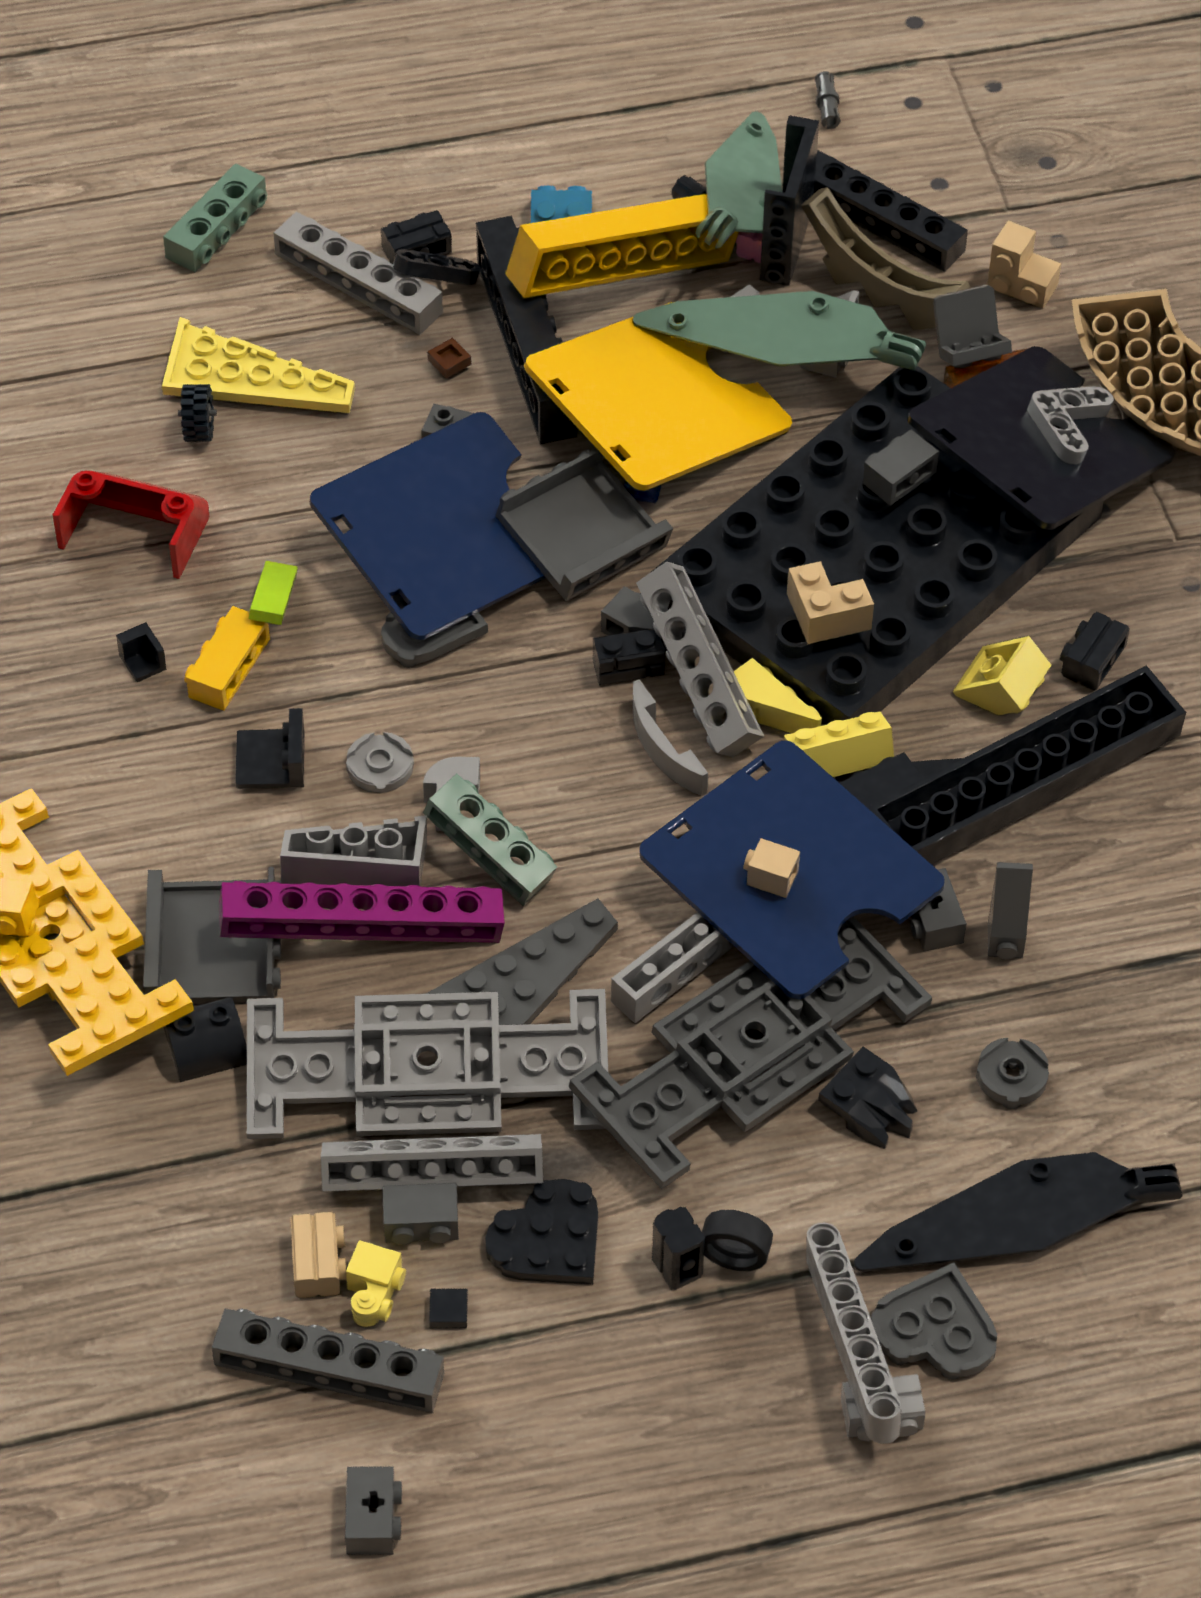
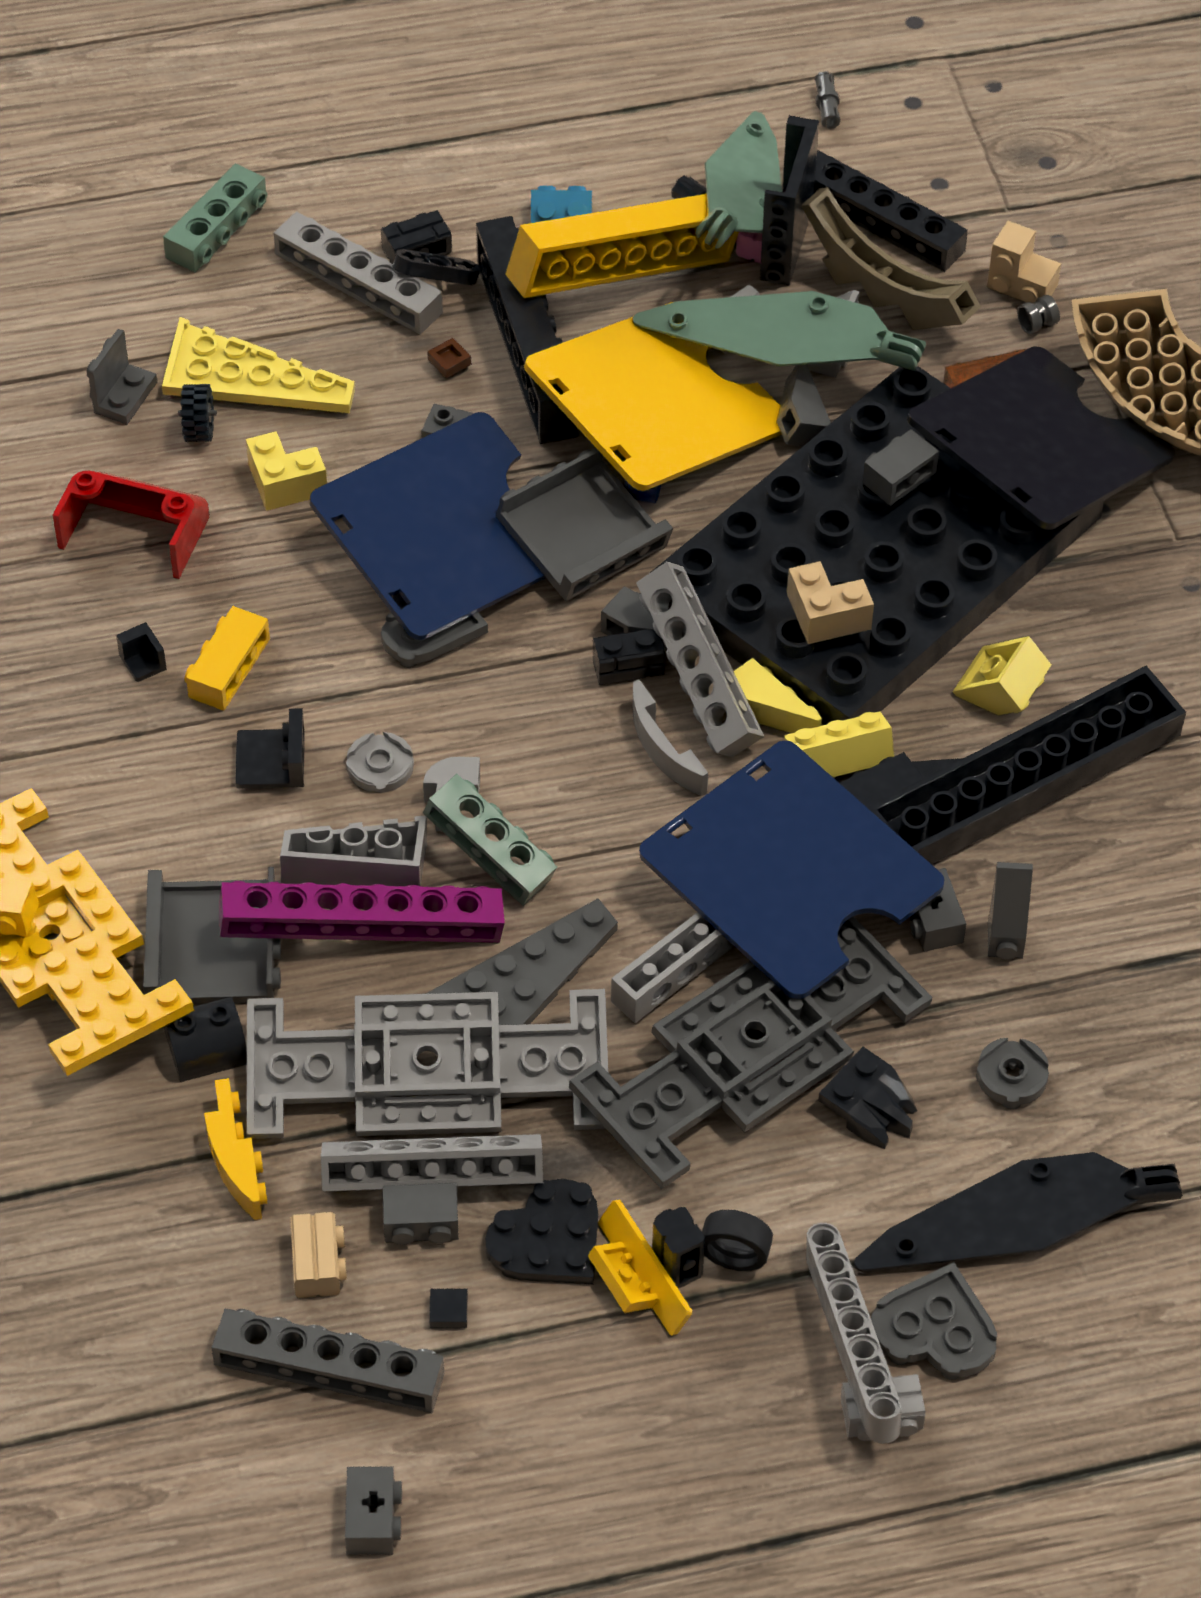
lime tile [249,561,298,625] -> none
light yellow brick [346,1240,406,1327] -> none
tan brick [743,838,800,898] -> none
dark grey bracket [933,285,1012,368] -> none
light grey beam [1027,386,1114,464] -> none
black brick [1060,612,1130,691] -> none
none -> dark grey bracket [87,329,157,425]
none -> yellow slope [204,1078,268,1220]
none -> light yellow brick [246,431,327,511]
none -> yellow bracket [588,1200,692,1335]
none -> dark grey slope [777,364,831,447]
none -> dark grey wheel [1017,295,1060,334]

